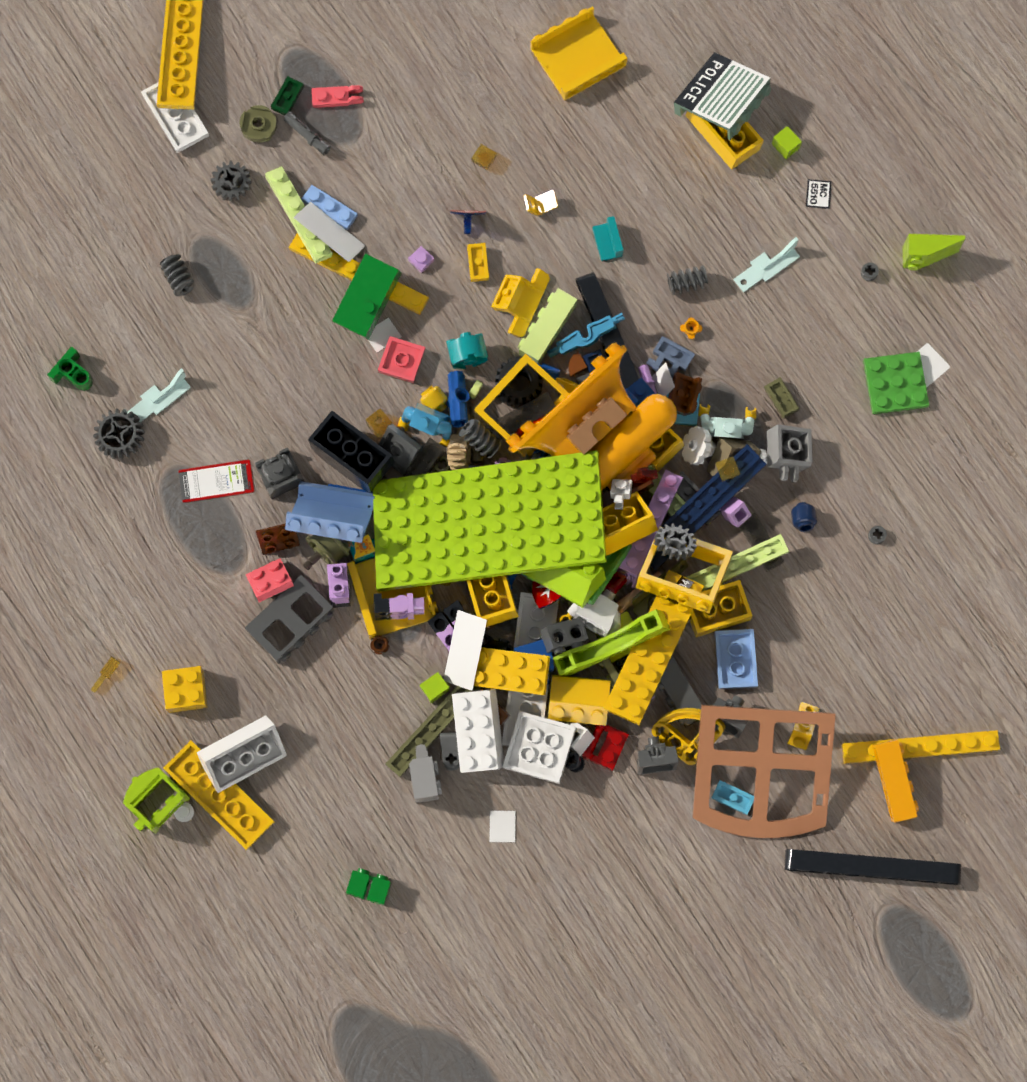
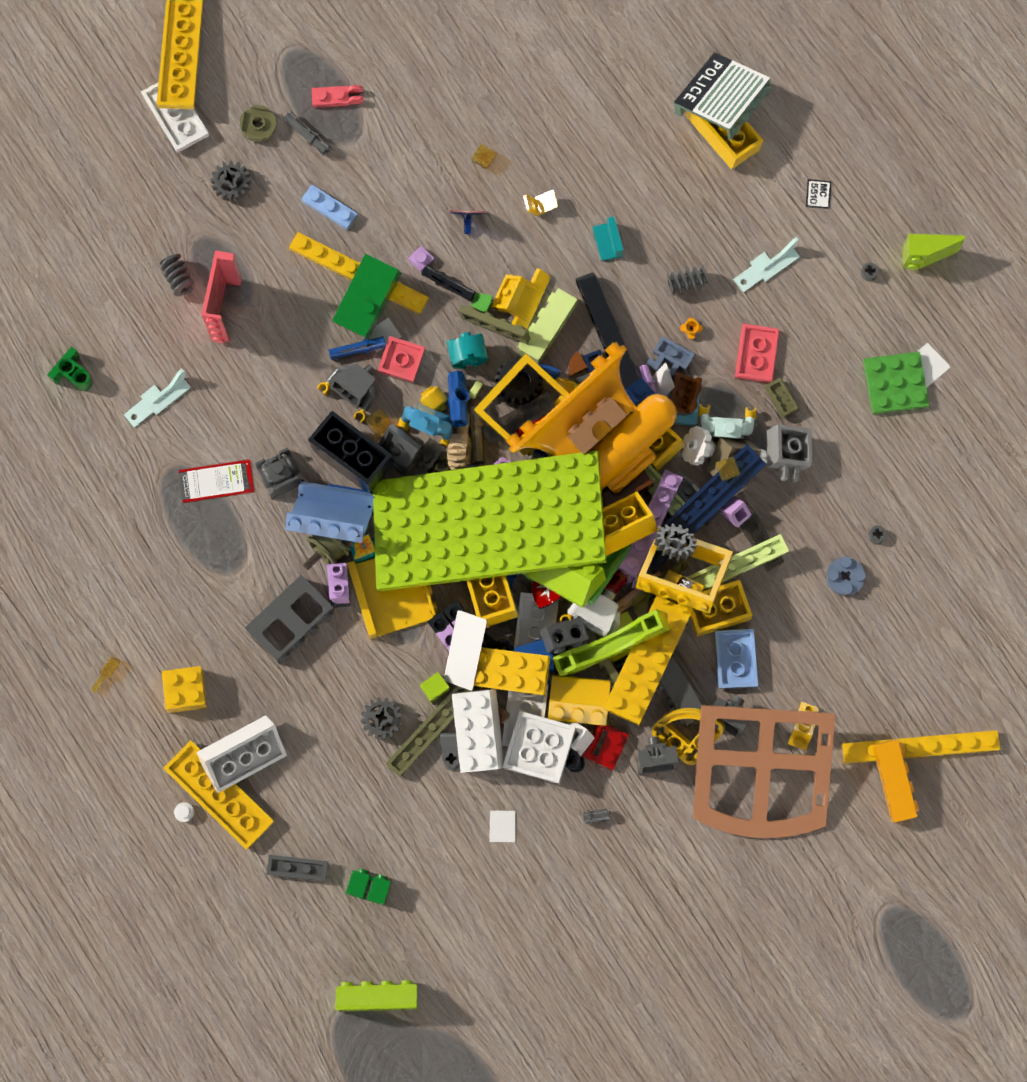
dark grey gear [93,408,145,460] -> none
lime animal [123,768,190,834] -> none
coral plate [246,558,294,602] -> none
reddish brown hinge [256,523,300,555] -> none
yellowish green plate [265,166,332,264] -> none
dark green plate [270,76,304,116] -> none
white sticker [294,202,365,262] -> none
reddish brown plate [370,636,389,655] -> none
lavender hips [374,593,424,620] -> none
light grey hinge [409,744,442,803] -> none
dark grey piece [459,419,501,458] -> none
yellow plate [467,243,489,282] -> none
yellow panel [530,6,627,101] -> none
dark azure piece [547,312,625,358] -> none
white plate [610,479,632,510] -> none
clear red plate [630,467,658,483] -> none
medium azure plate [711,780,754,815] -> none
lime panel [772,126,802,159] -> none
black beam [784,849,961,885] -> none
dark blue head [791,502,817,532] -> none
none -> coral panel [202,251,242,344]
none -> dark grey plate [266,855,328,882]
none -> dark grey torso [318,363,376,423]
none -> blue pin [328,336,386,361]
none -> lime slope [335,980,418,1012]
none -> dark grey gear [360,697,403,740]
none -> black pin [421,265,476,302]
none -> olive plate [459,305,531,344]
none -> bright green slope [471,293,493,314]
none -> dark grey pin [583,808,609,826]
none -> coral tile [735,323,780,383]
none -> sand blue plate [826,556,866,596]

